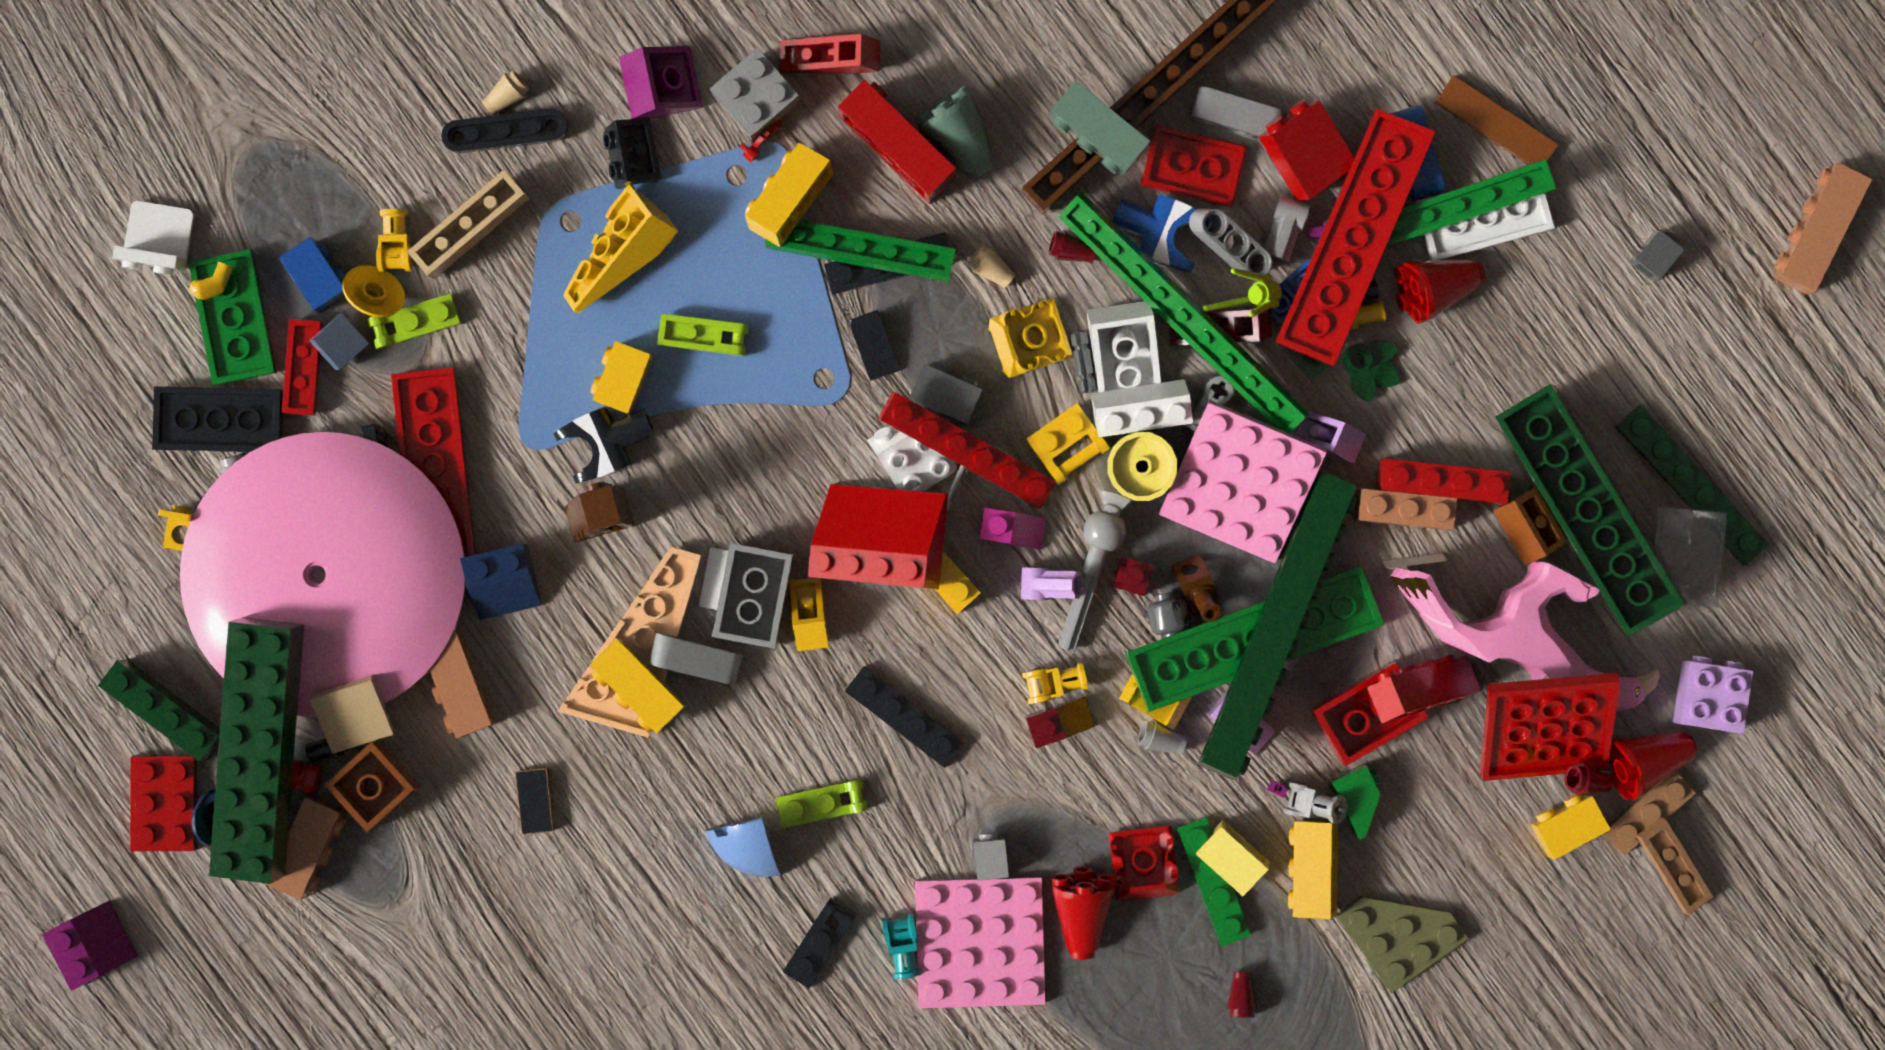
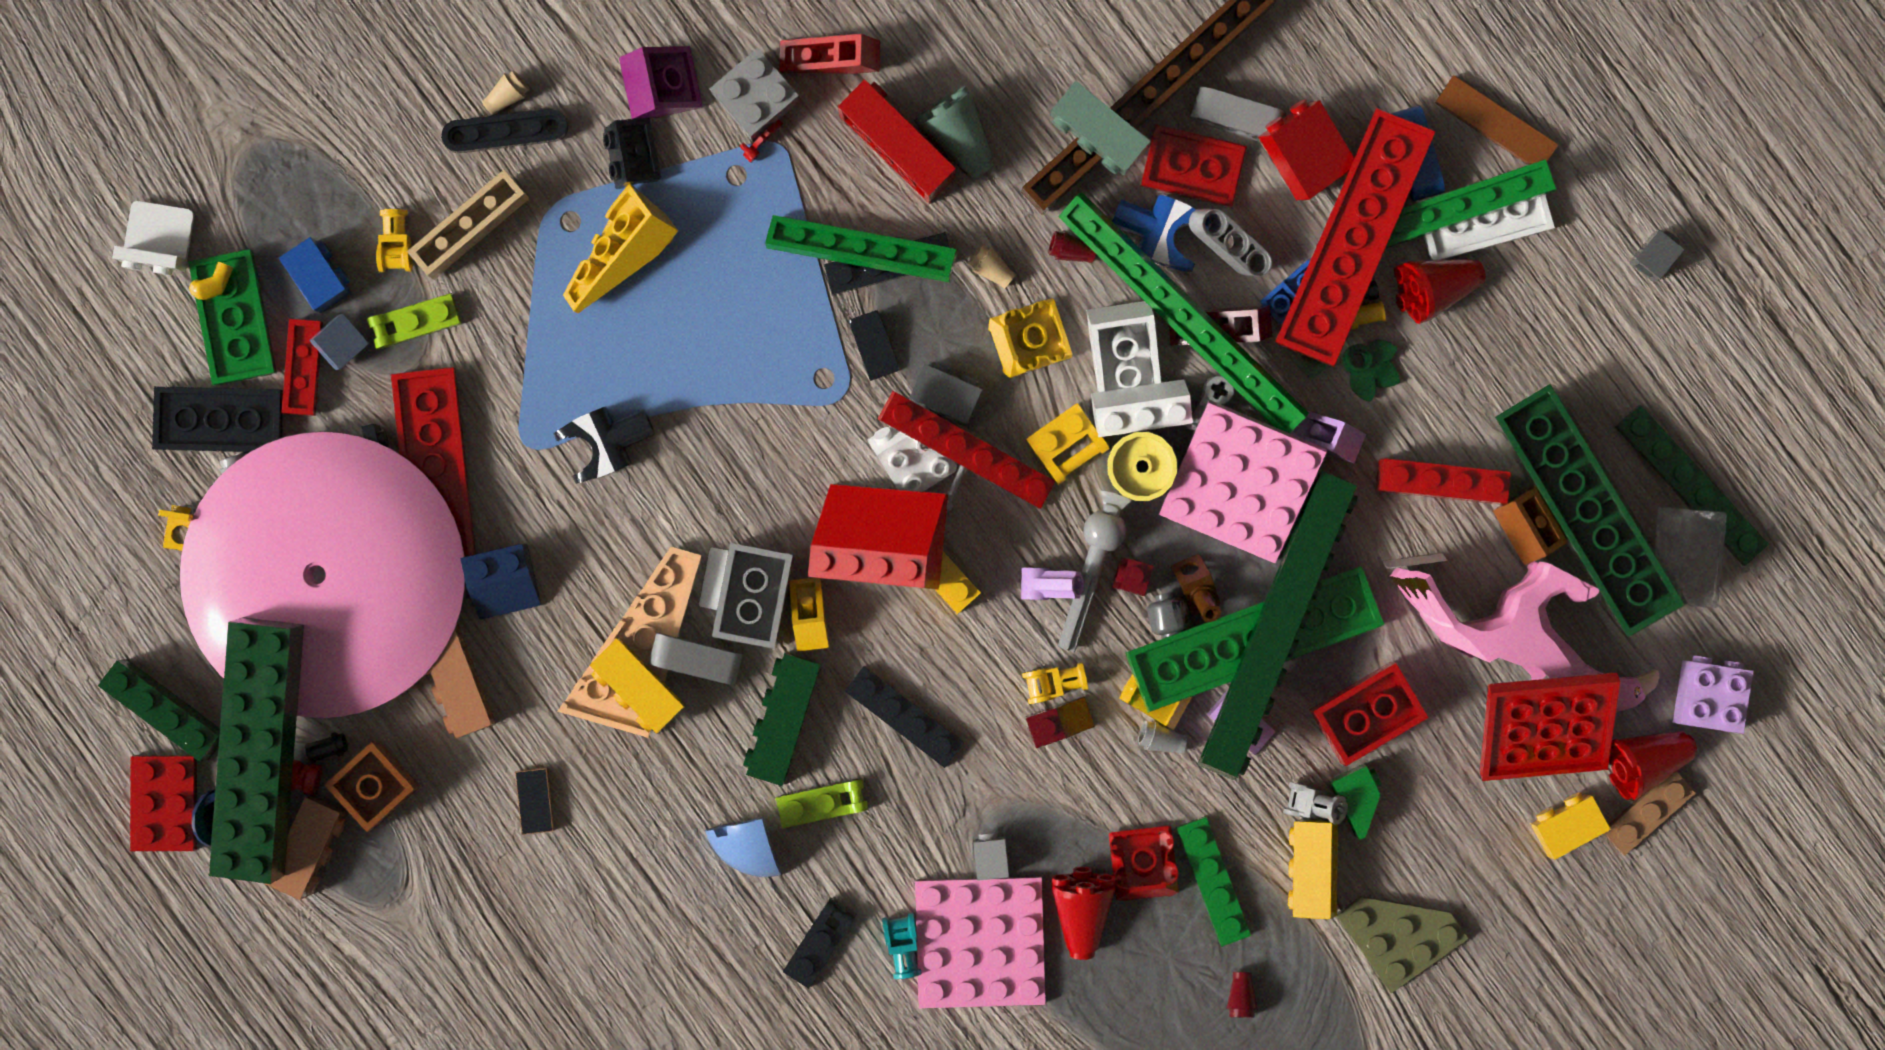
magenta slope [42,901,138,991] -> none
tan tile [310,675,394,754] -> none
yellow dish [342,265,405,317] -> none
reddish brown wedge [565,481,635,543] -> none
yellow brick [590,341,654,415] -> none
lime plate [657,313,749,357] -> none
yellow brick [745,142,833,247] -> none
dark pink slope [979,507,1046,550] -> none
dark grey axle [1070,331,1096,394] -> none
light yellow panel [1196,820,1270,896] -> none
lime plant [1203,268,1282,317] -> none
light grey piece [1264,195,1310,263] -> none
magenta piece [1267,781,1288,798] -> none
magenta piece [1308,223,1326,239] -> none
nougat brick [1354,489,1457,531] -> none
red brick [1367,654,1481,724] -> none
dark red cone [1564,763,1613,795] -> none
medium nougat plate [1636,818,1713,915] -> none
nougat brick [1773,162,1872,295] -> none
none -> dark green brick [743,653,822,786]

